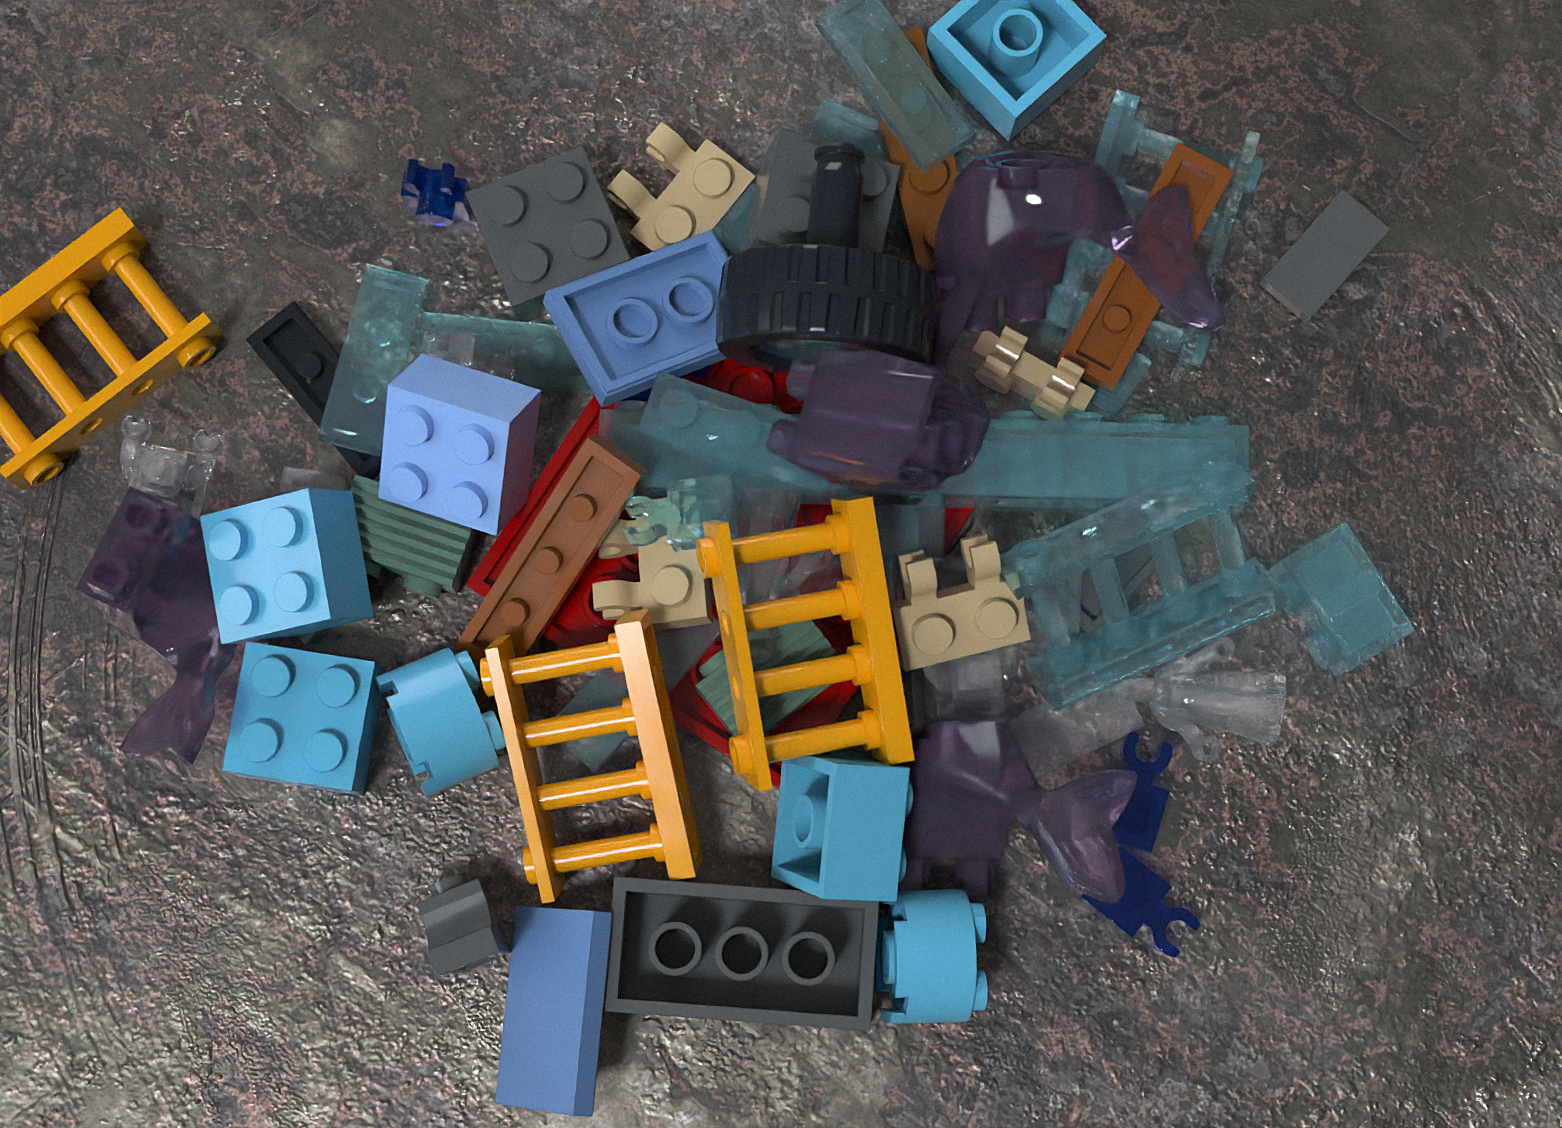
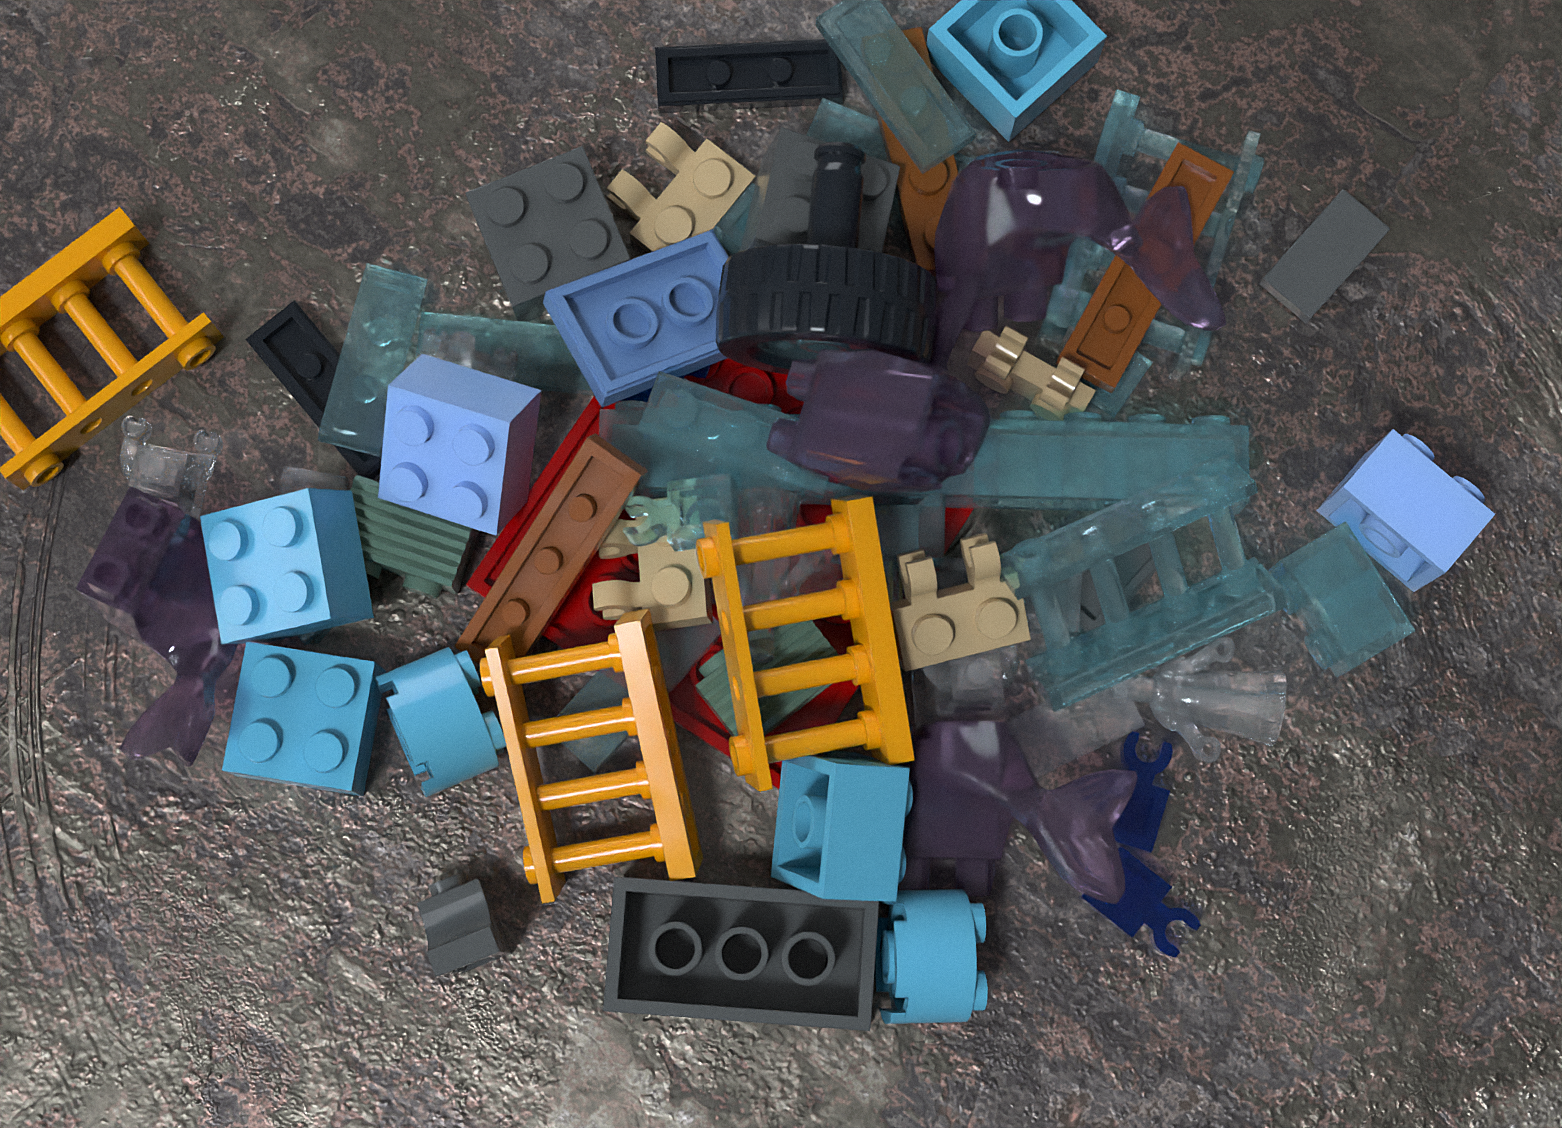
clear blue plate [401,159,472,226] -> none
medium blue tile [495,906,612,1117] -> none
none -> black tile [655,38,843,113]
none -> light blue brick [1316,429,1495,592]

